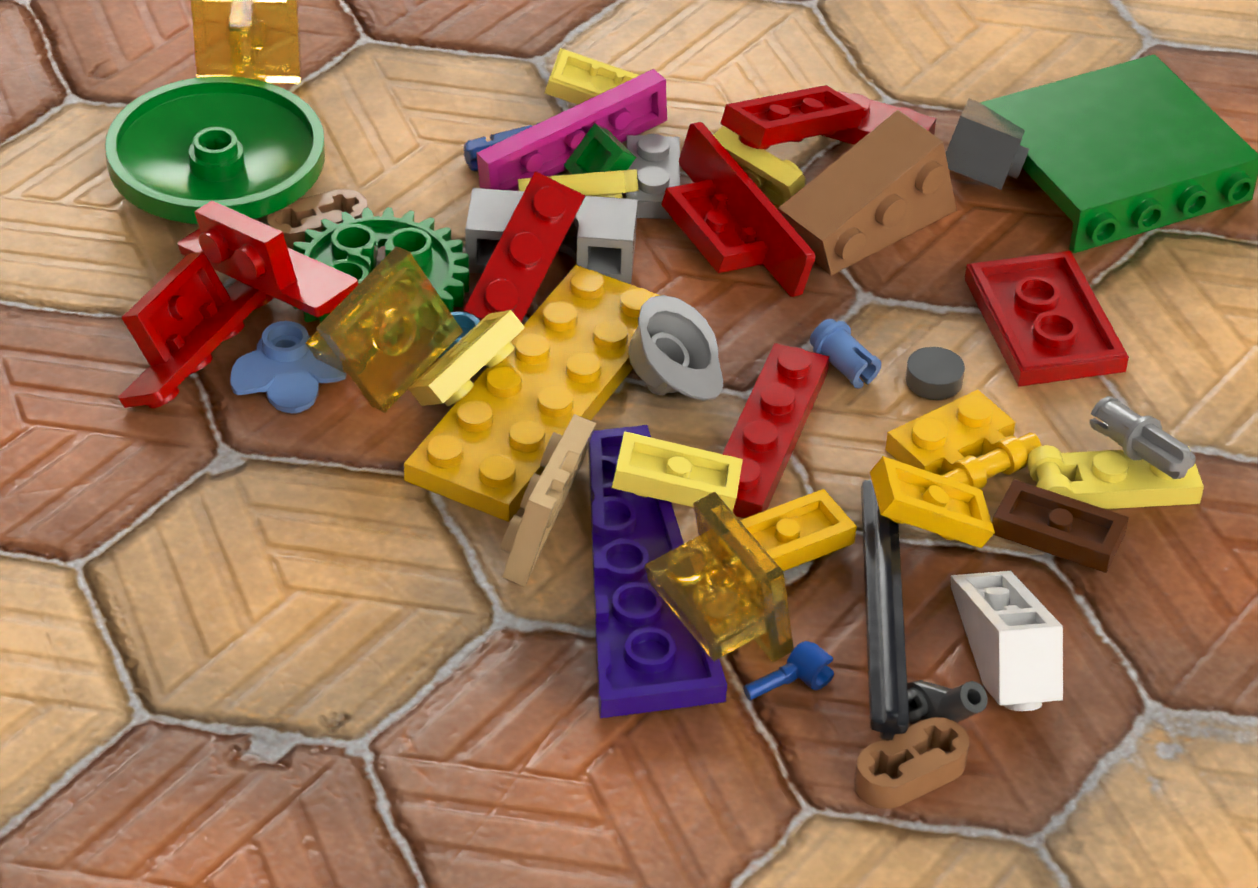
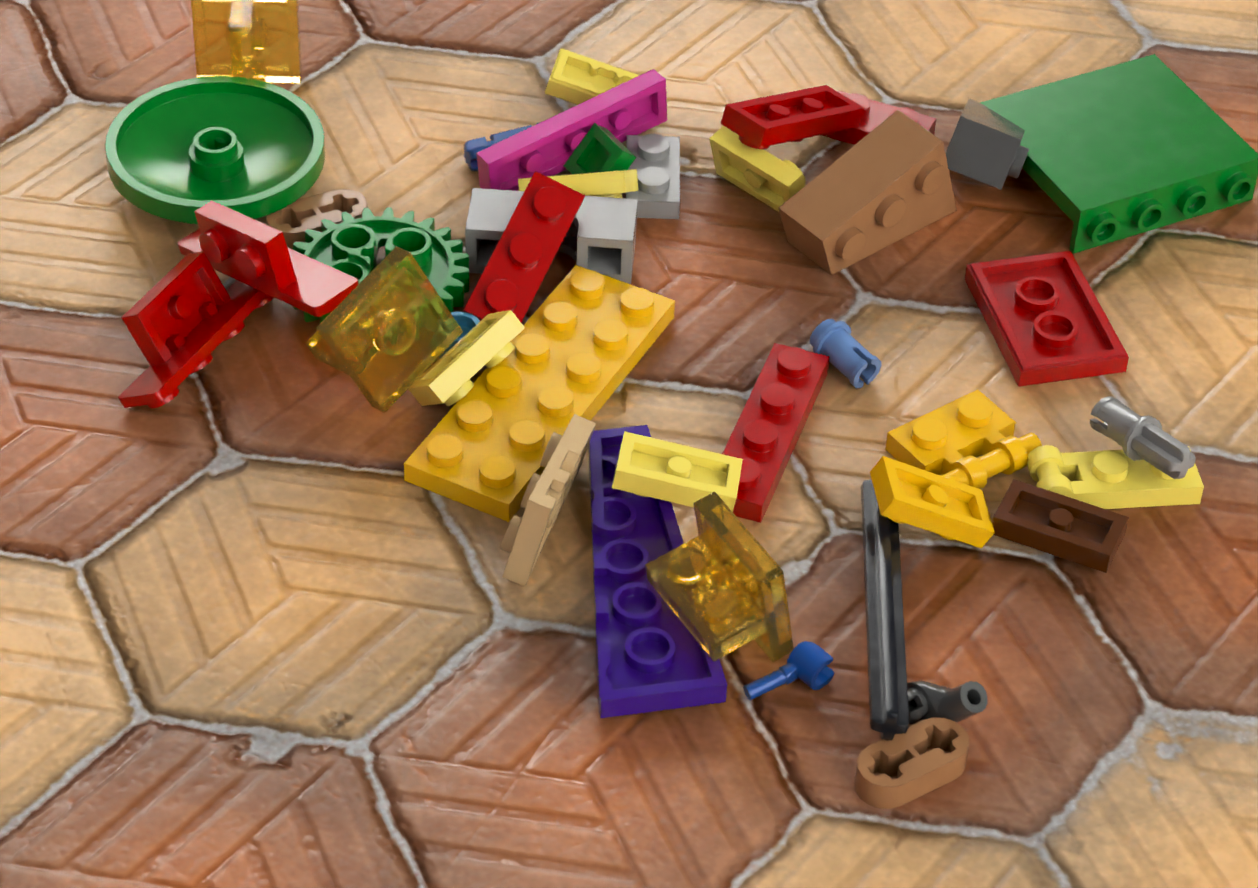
medium blue plate [230,321,347,414] -> none
light grey piece [628,295,723,401] -> none
red bracket [661,122,816,297] -> none
yellow plate [718,489,857,584] -> none
dark grey tile [905,347,965,400] -> none
white slope [951,571,1063,711] -> none

